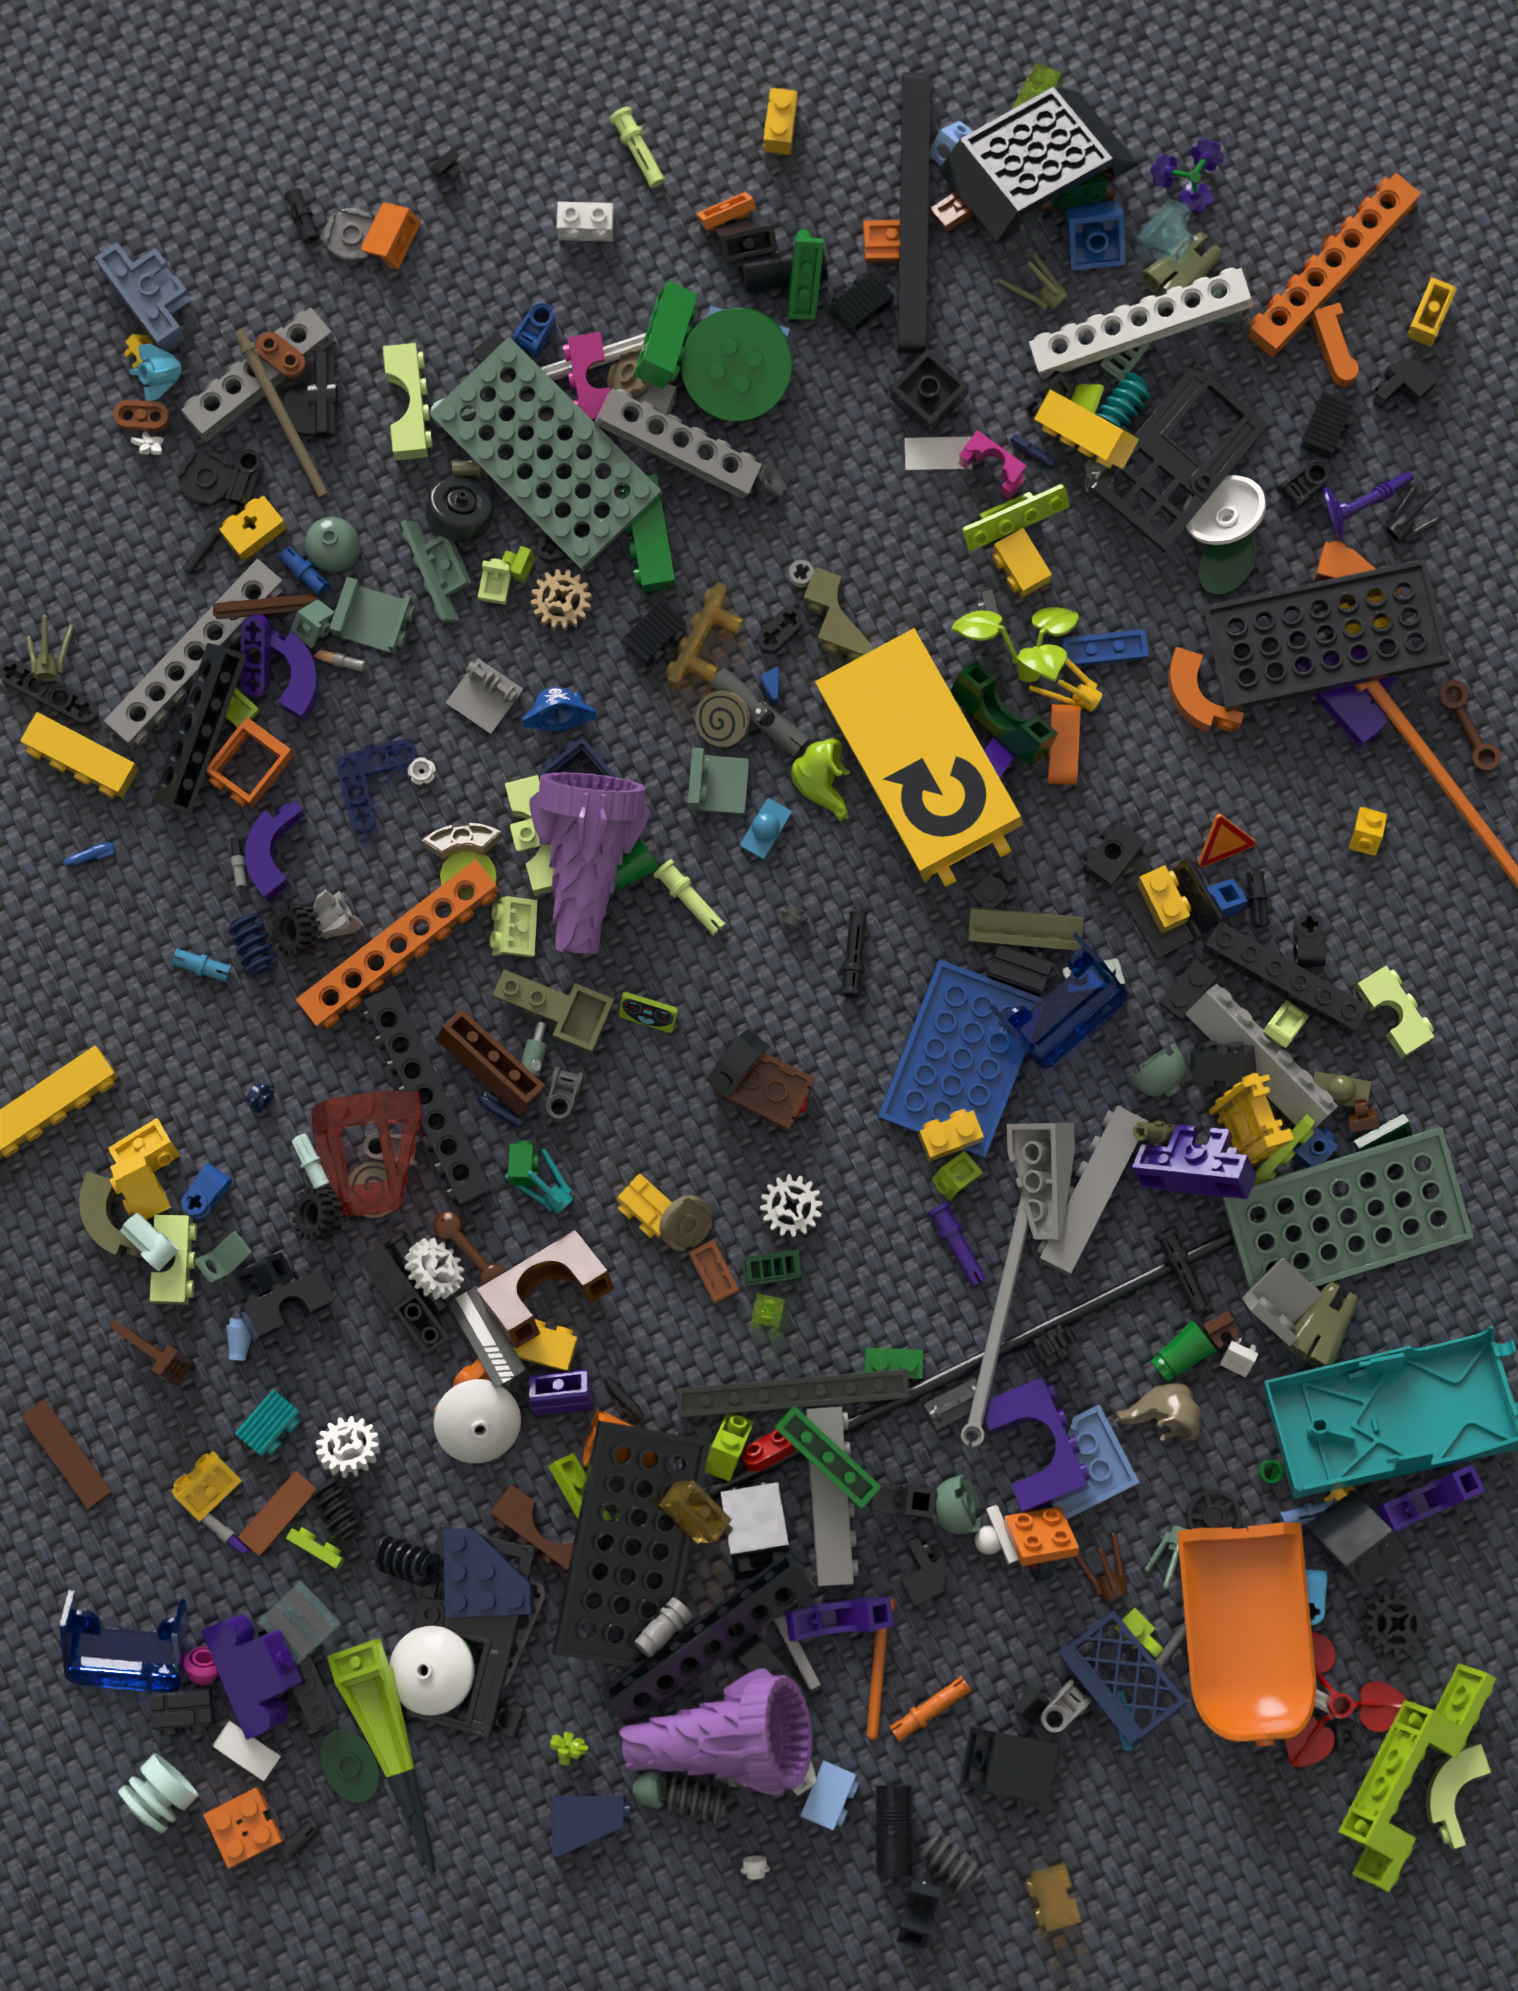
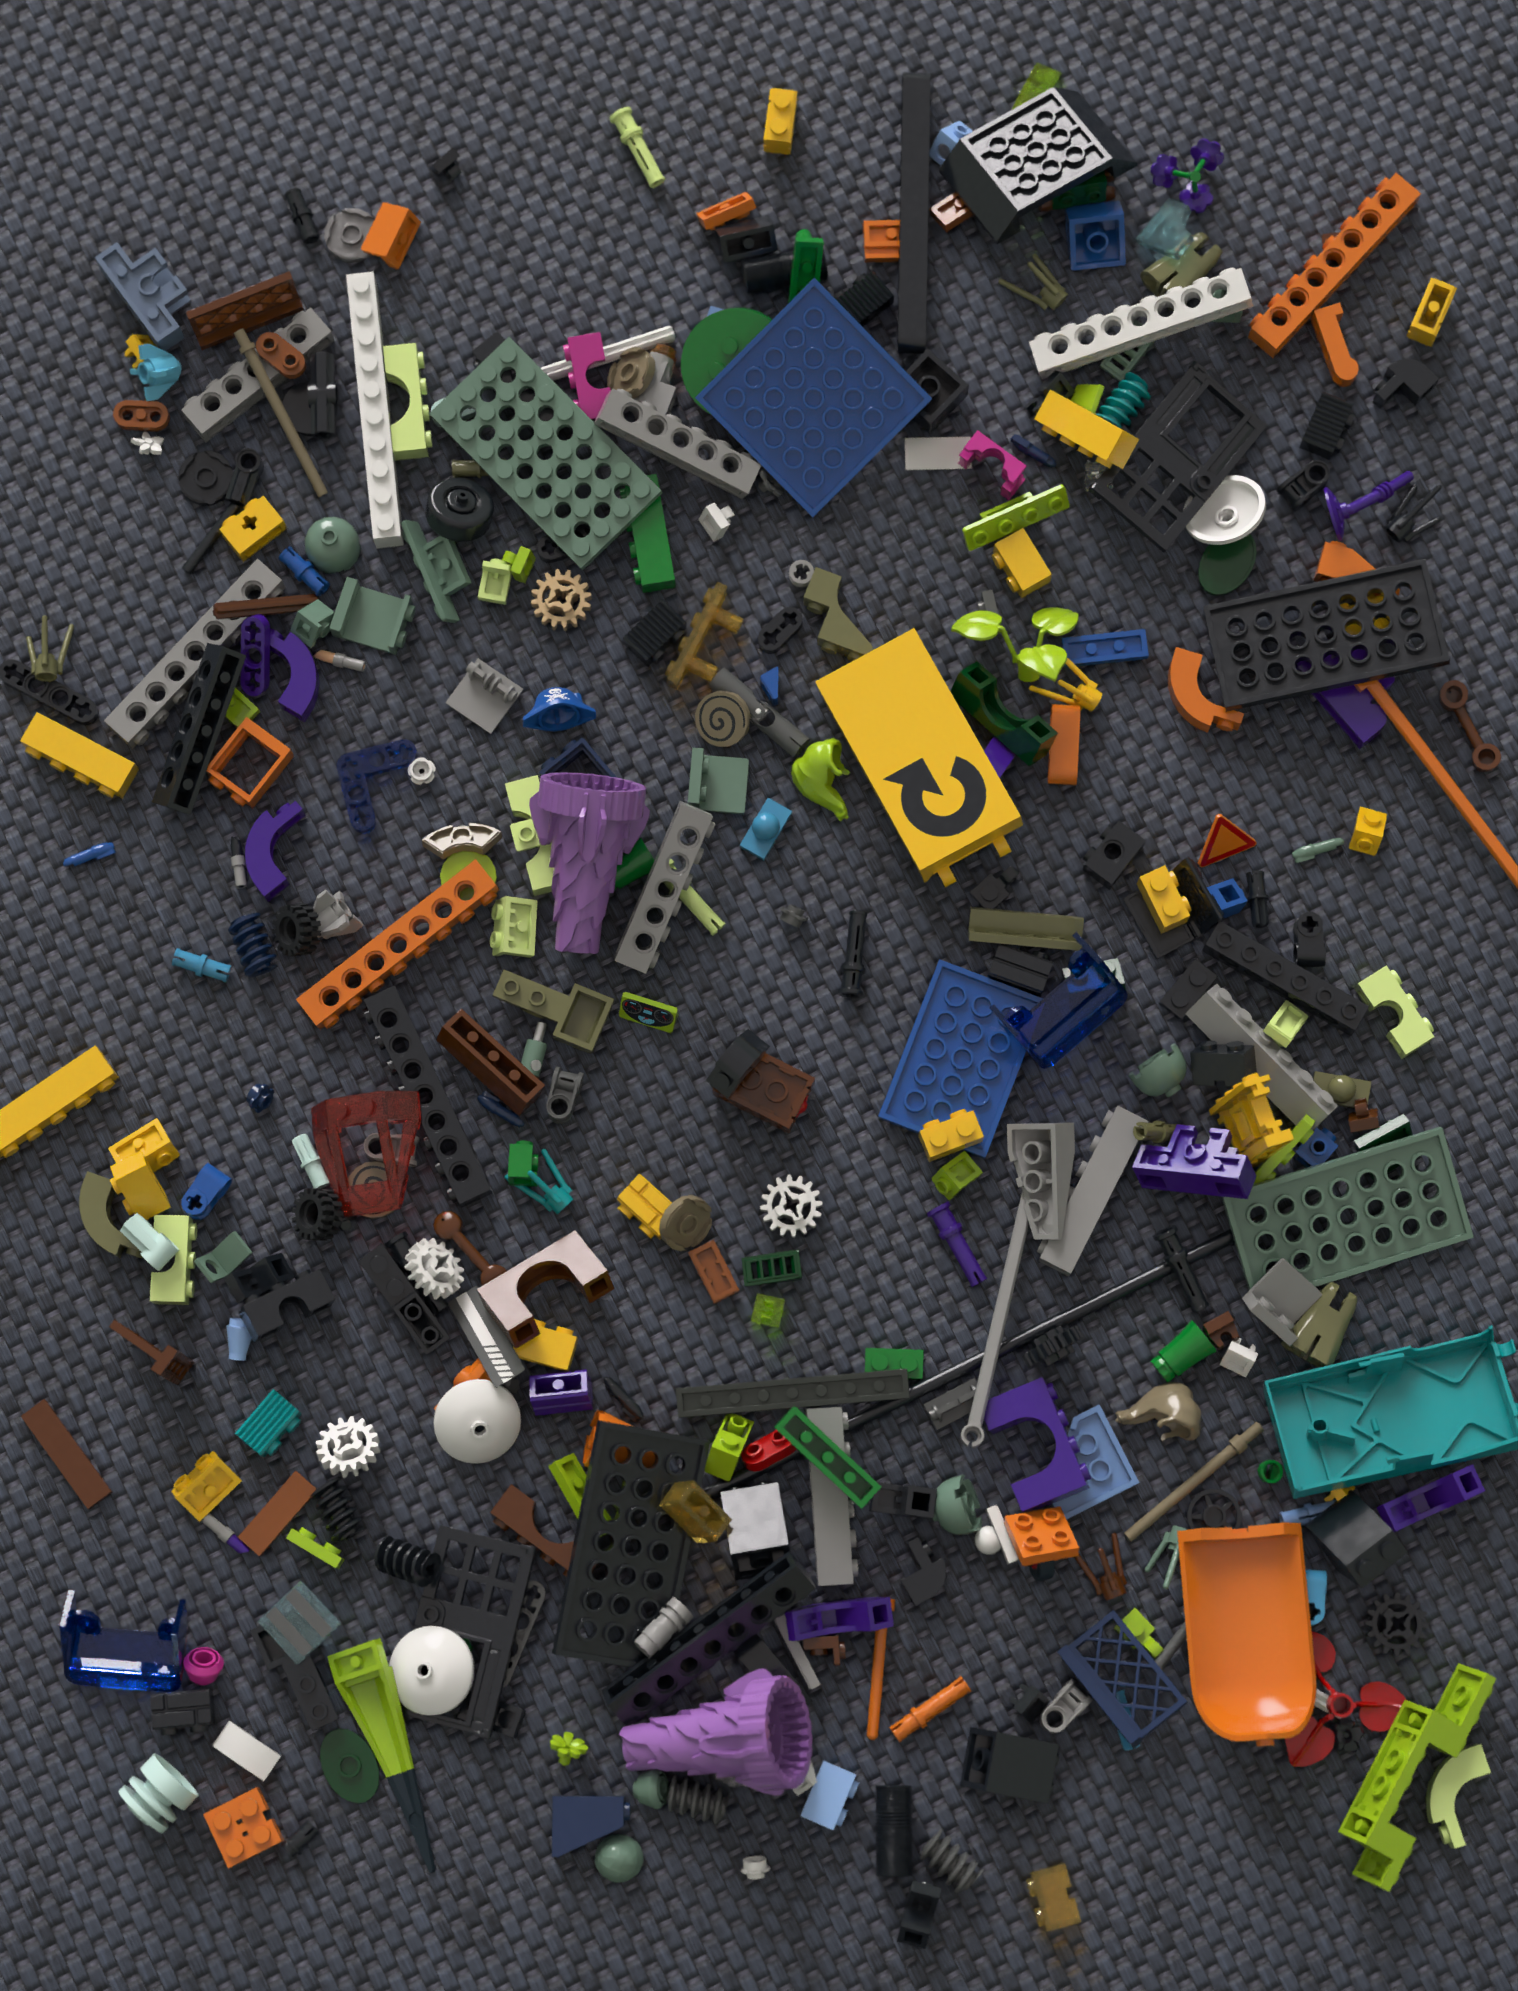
dark purple brick [201,1615,302,1740] -> none
dark blue plate [443,1528,533,1618] -> none
blue piece [511,303,556,359] -> none
white brick [557,202,614,241] -> none
green brick [633,280,698,389] -> none
none -> reddish brown fence [186,271,304,351]
none -> white brick [346,272,404,549]
none -> sand green piece [595,1834,643,1882]
none -> light grey brick [614,801,715,974]
none -> blue plate [695,277,932,517]
none -> white tile [698,502,735,542]
none -> reddish brown bracket [803,1636,846,1666]
none -> dark tan bar [1124,1421,1264,1542]
none -> sand green piece [1292,838,1344,863]

